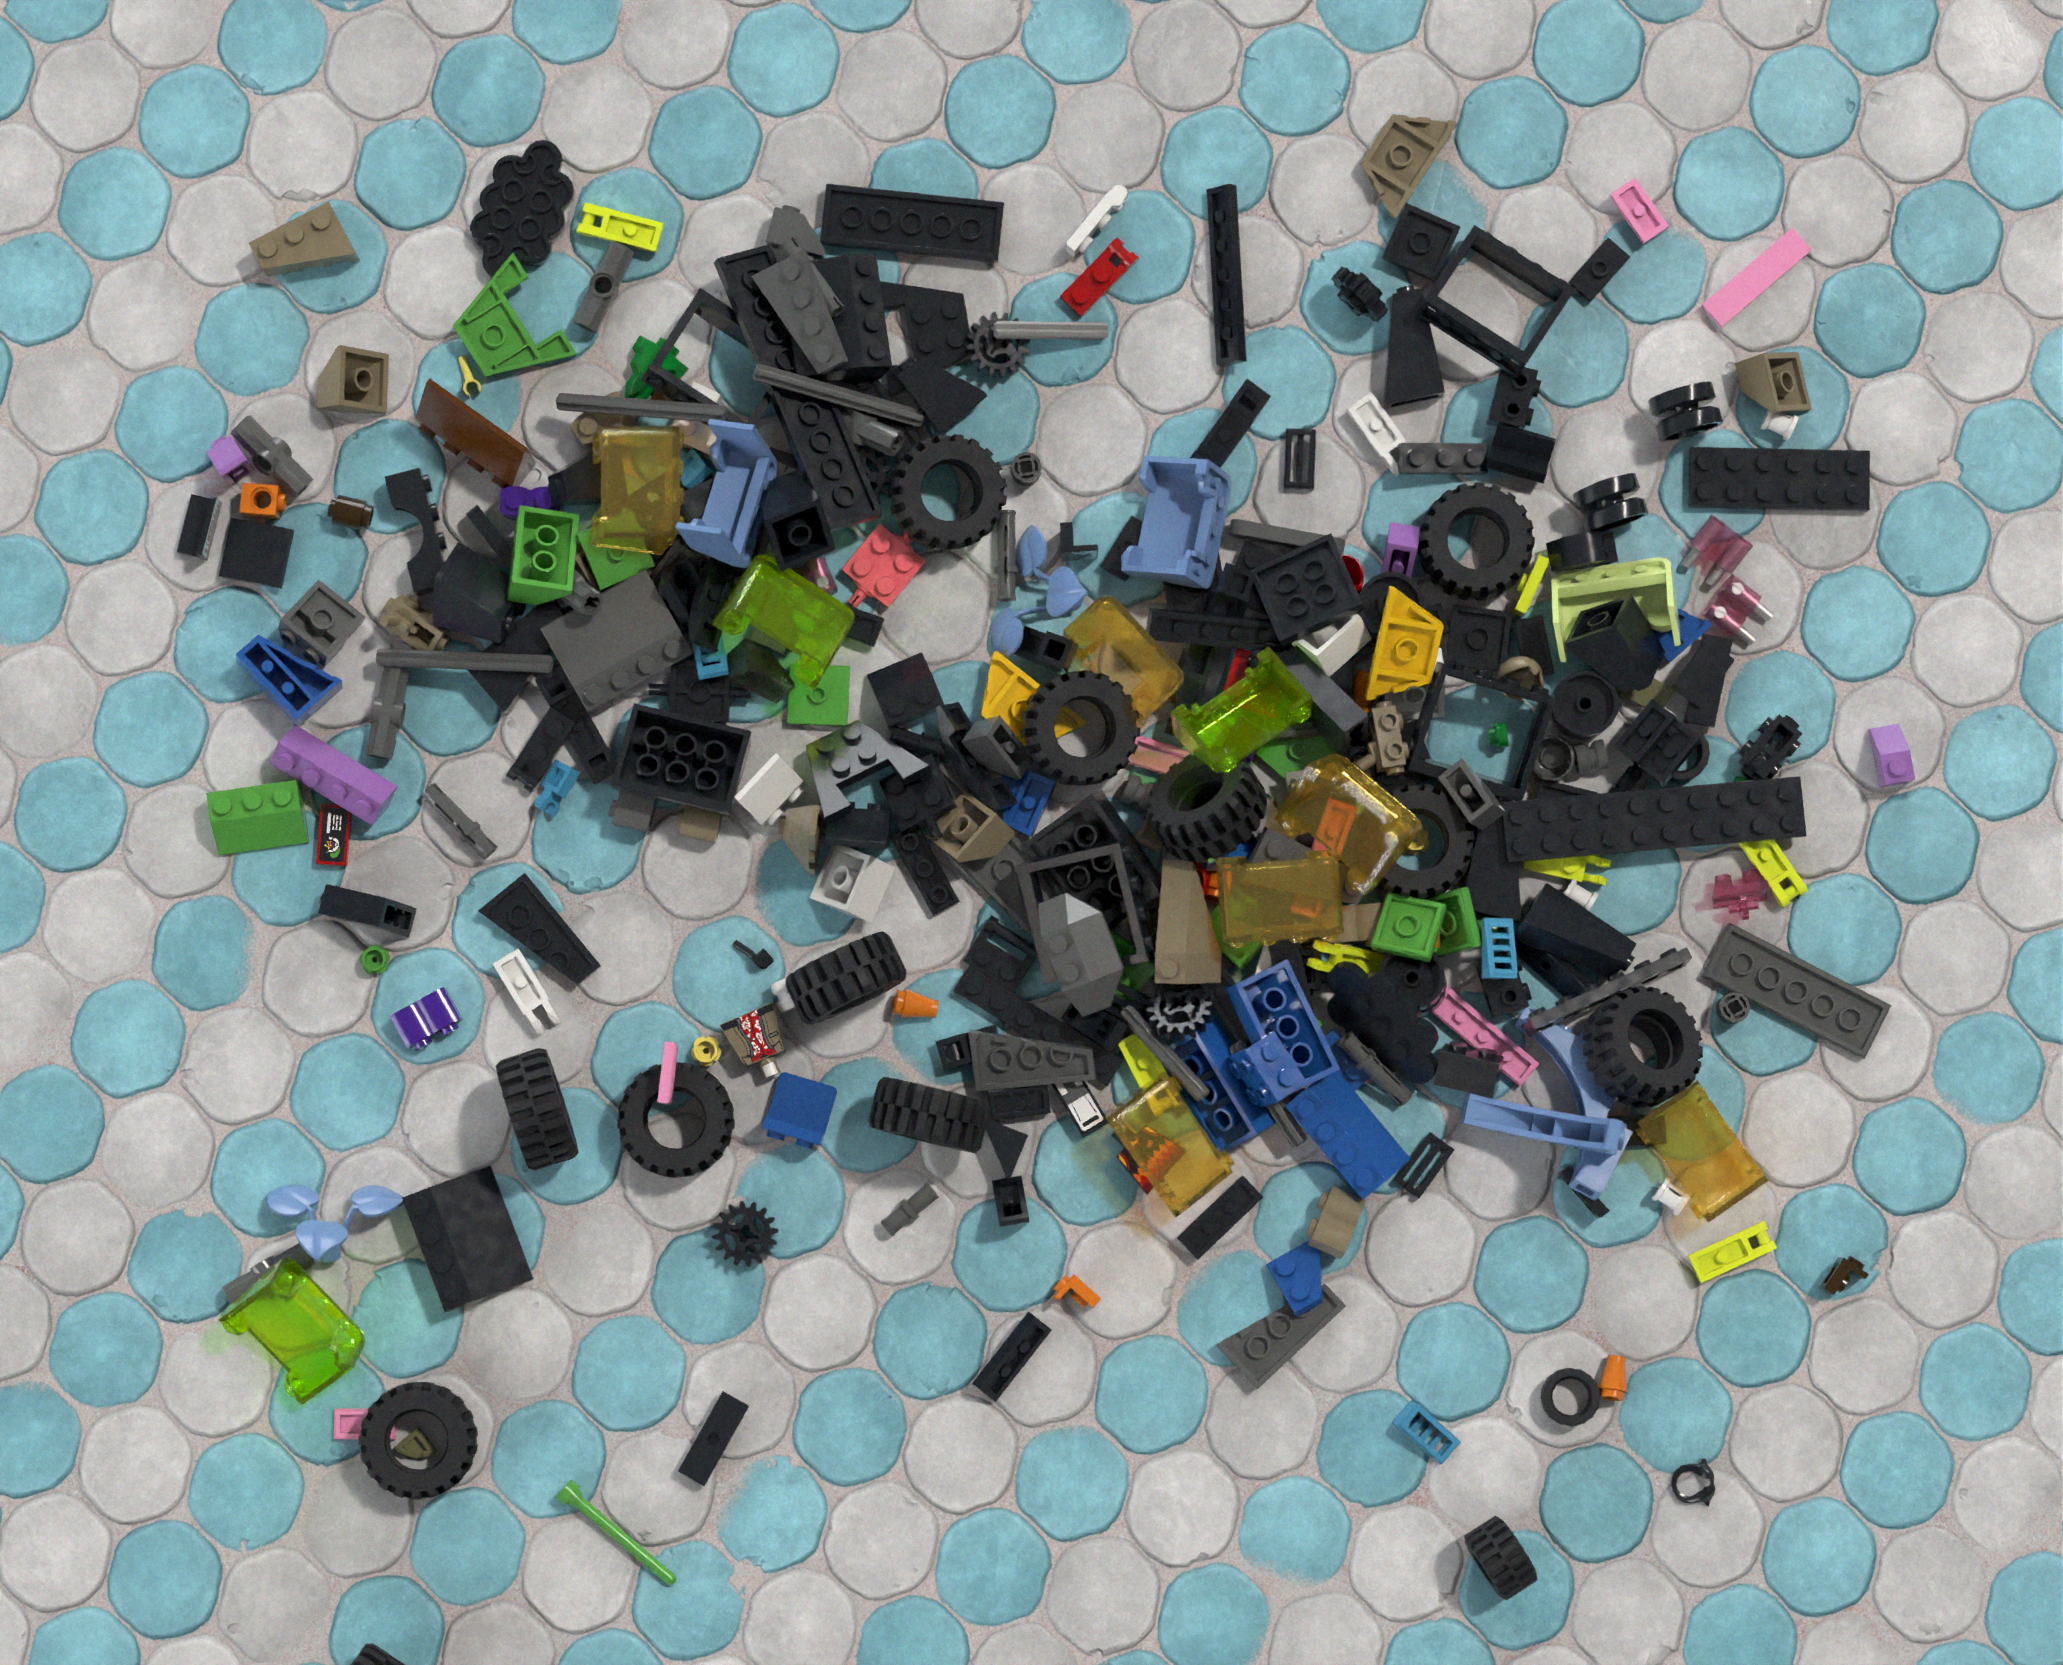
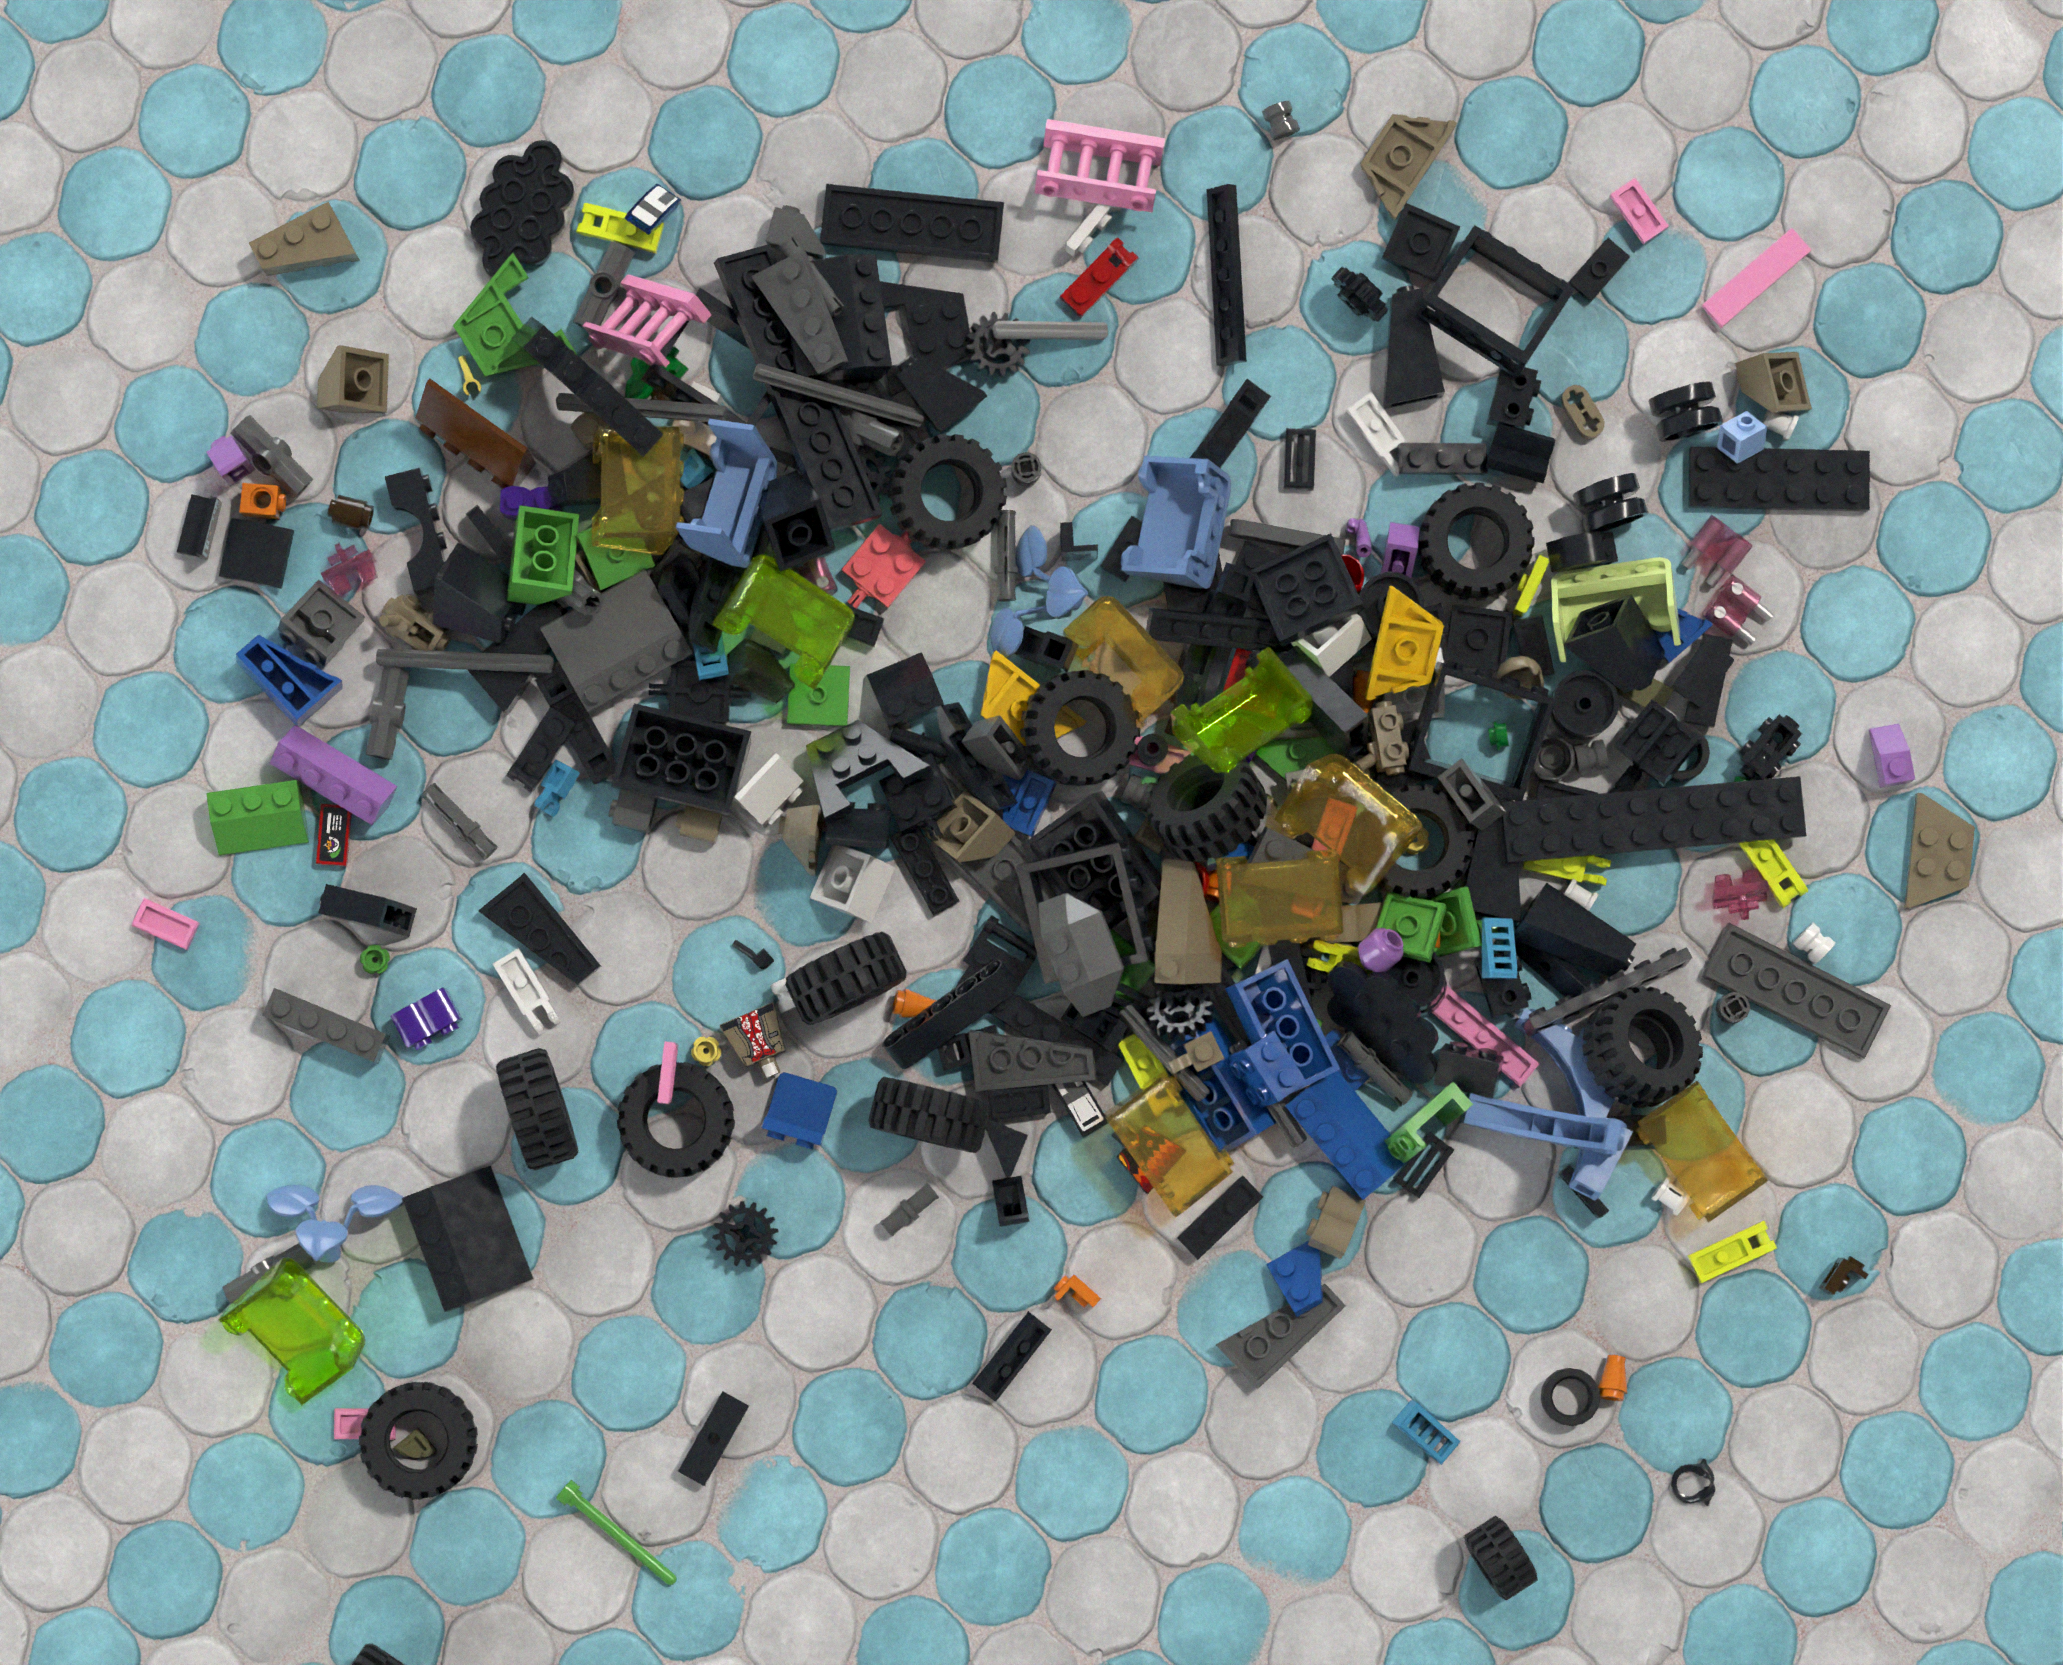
none -> bright pink tile [132,898,200,950]
none -> dark grey brick [262,988,390,1063]
none -> clear pink hips [321,542,378,596]
none -> black arch [511,316,664,457]
none -> bright pink fence [582,274,711,367]
none -> slope [624,183,681,235]
none -> black beam [882,960,1019,1069]
none -> bright pink fence [1035,119,1165,213]
none -> black brick [1137,734,1168,767]
none -> dark tan plate [1168,1031,1225,1073]
none -> dark grey wheel [1262,101,1300,140]
none -> medium lavender arm [1346,518,1372,557]
none -> medium lavender head [1358,928,1403,972]
none -> bright green panel [1384,1082,1473,1163]
none -> dark tan beam [1561,385,1604,439]
none -> light blue brick [1717,411,1767,464]
none -> white wheel [1793,922,1835,964]
none -> dark tan wing [1904,793,1975,909]

